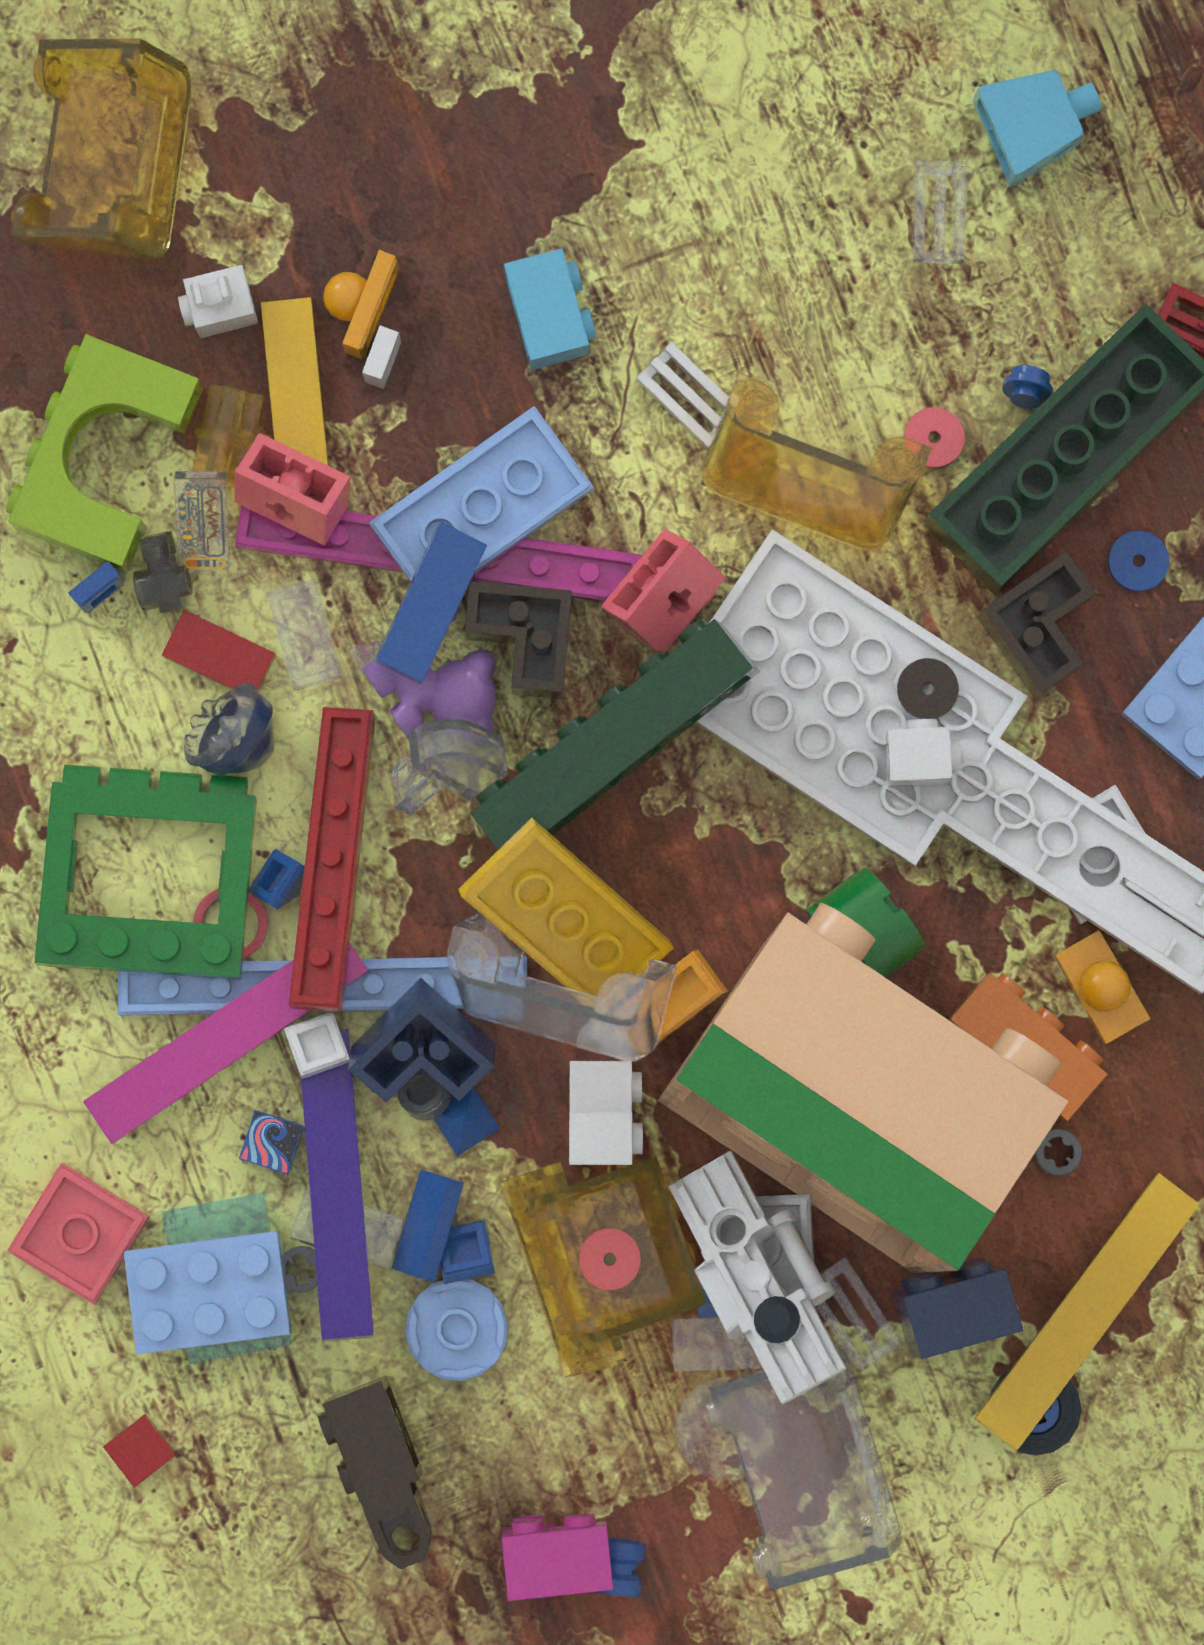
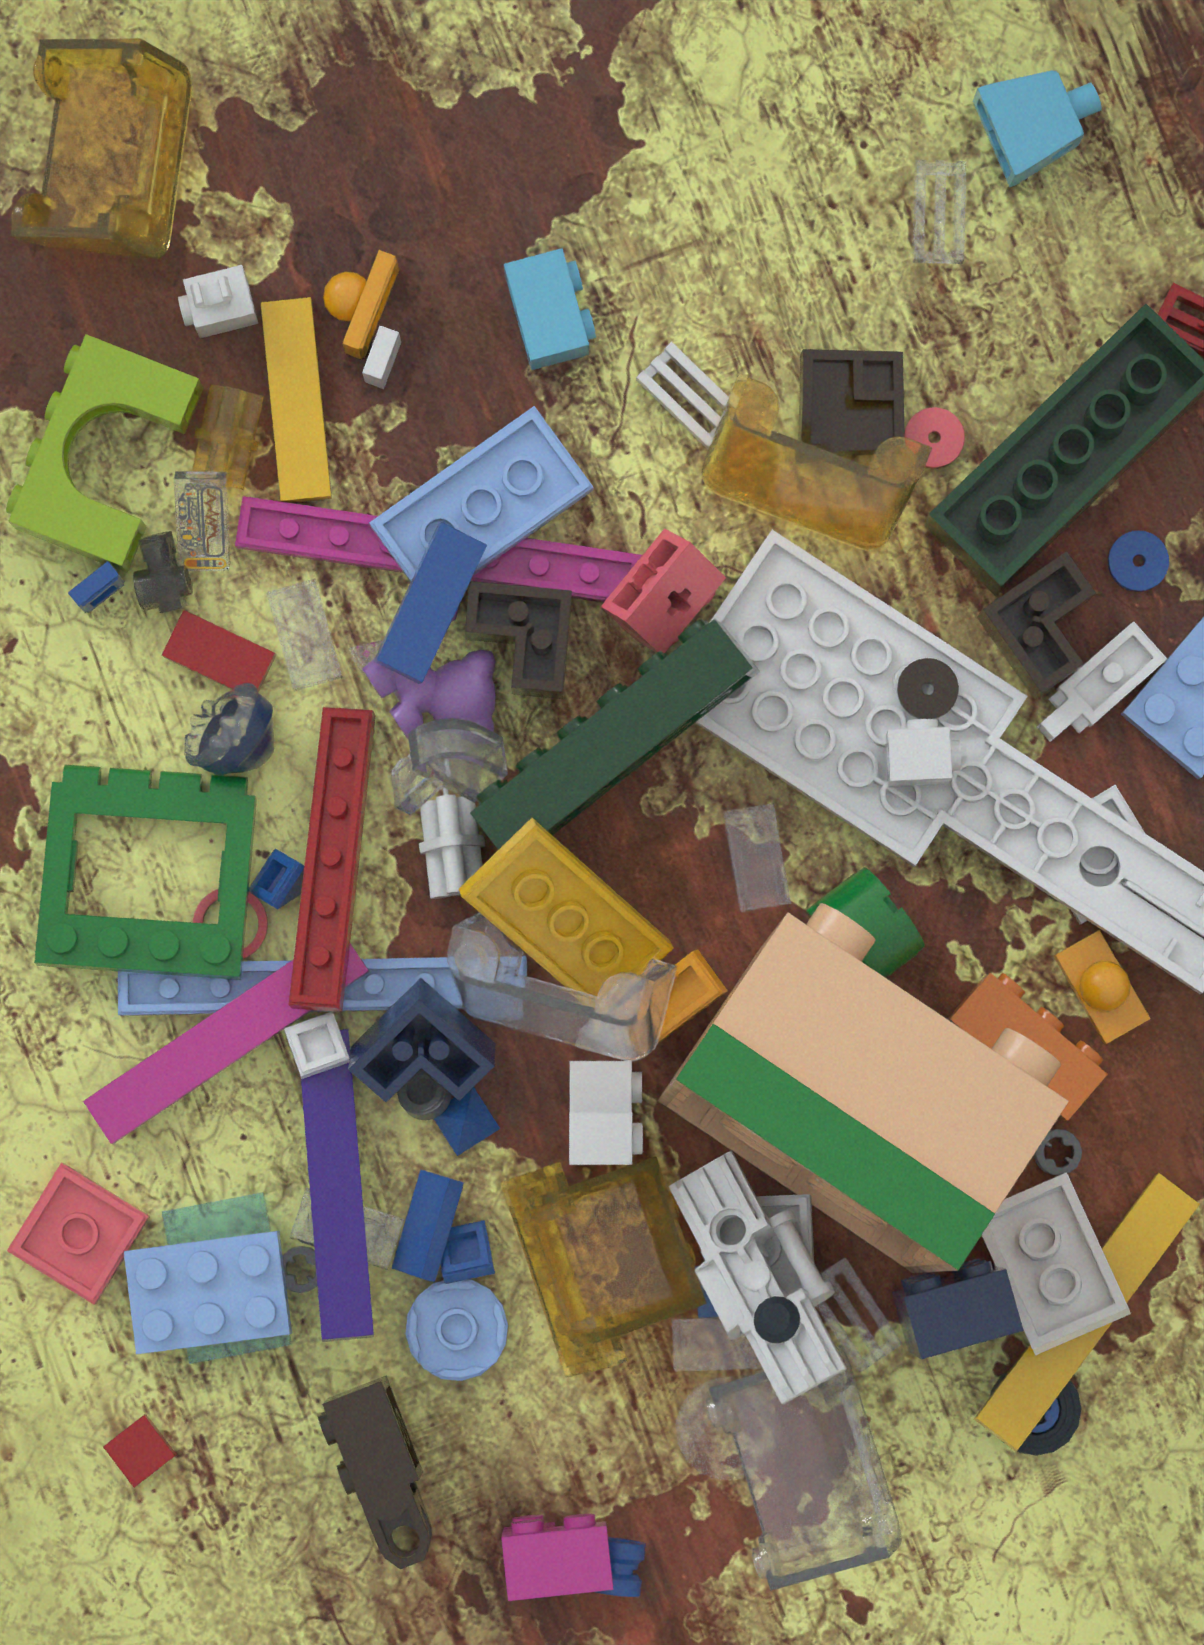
coral brick [234,433,350,546] -> none
tile [239,1110,305,1175] -> none
coral wheel [579,1228,641,1290] -> none
blue plate [1002,365,1053,409] -> none
none -> white piece [419,745,485,899]
none -> clear tile [723,803,791,913]
none -> dark brown plate [797,349,905,459]
none -> white plate [982,1172,1131,1355]
none -> white hinge [1037,621,1167,742]

